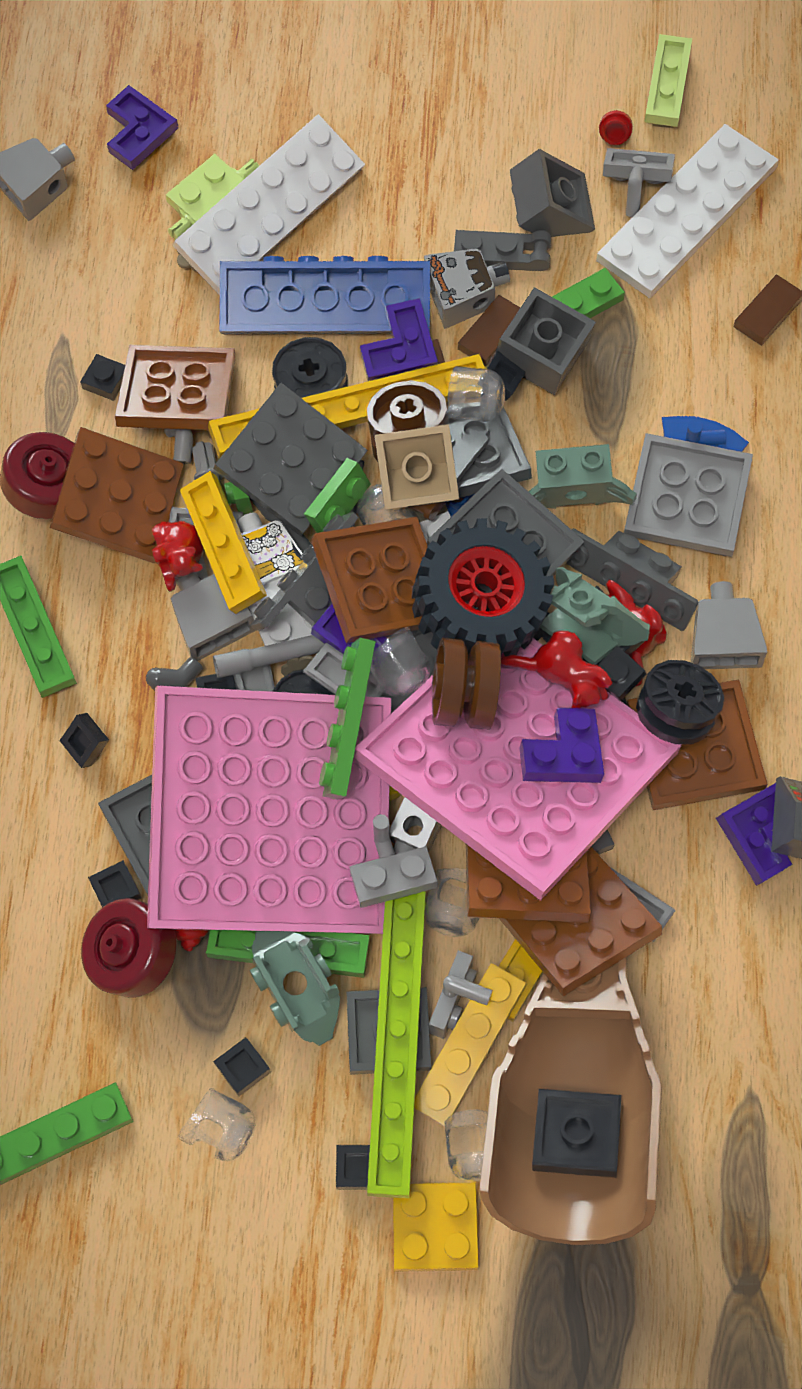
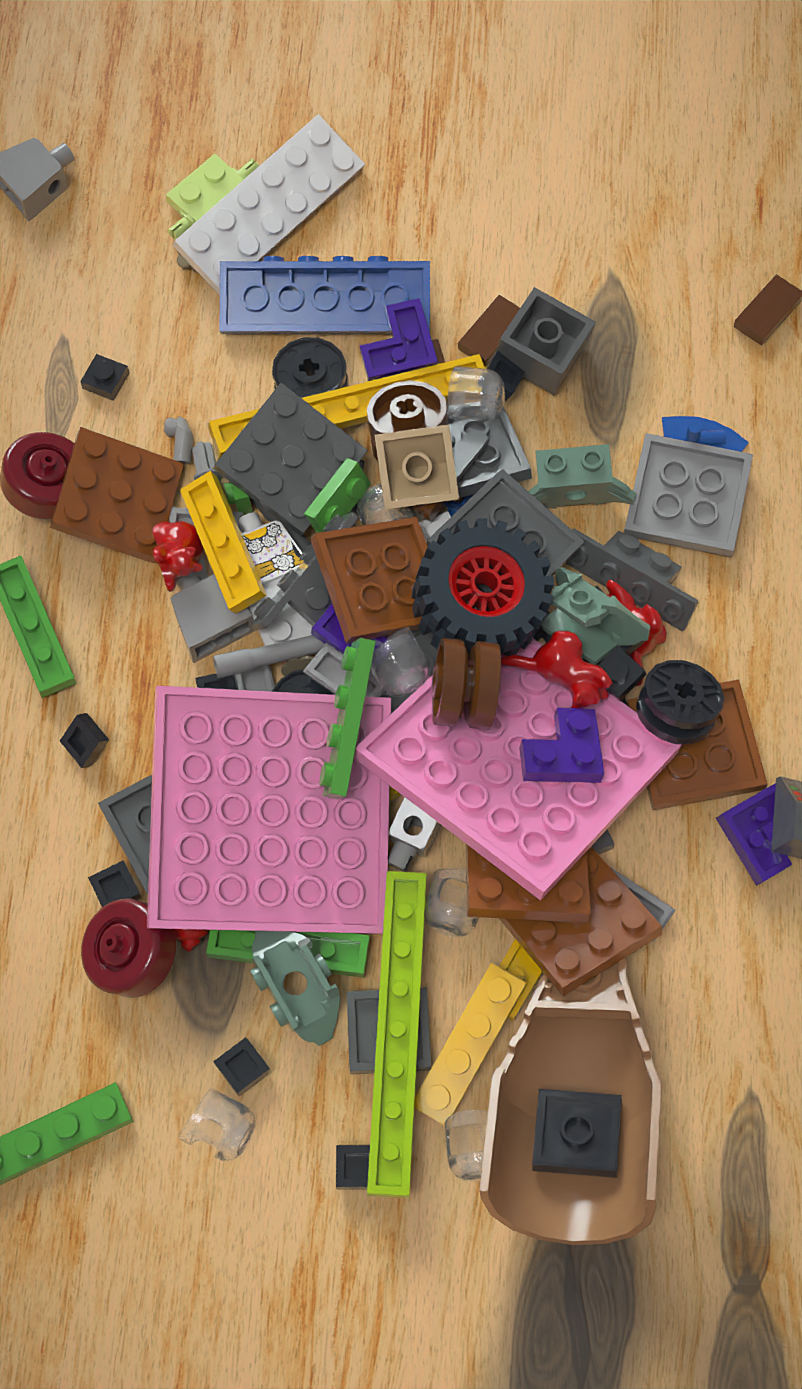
dark purple plate [106,85,179,170] -> none
plate [115,345,235,430] -> none
dark grey arm [146,656,203,691] -> none
light grey plate [349,814,437,908] -> none
yellow plate [393,1182,478,1272] -> none
light grey torso [424,249,510,329] -> none
light grey plate [429,950,493,1039] -> none
dark grey plate [454,230,552,271] -> none
dark grey slope [510,149,595,237] -> none
bright green plate [552,268,625,318] -> none
white plate [596,124,779,298] -> none
red plate [599,110,633,145] -> none
light grey plate [603,148,675,217] -> none
yellowish green plate [645,34,692,127] -> none
light grey torso [691,581,767,669] -> none

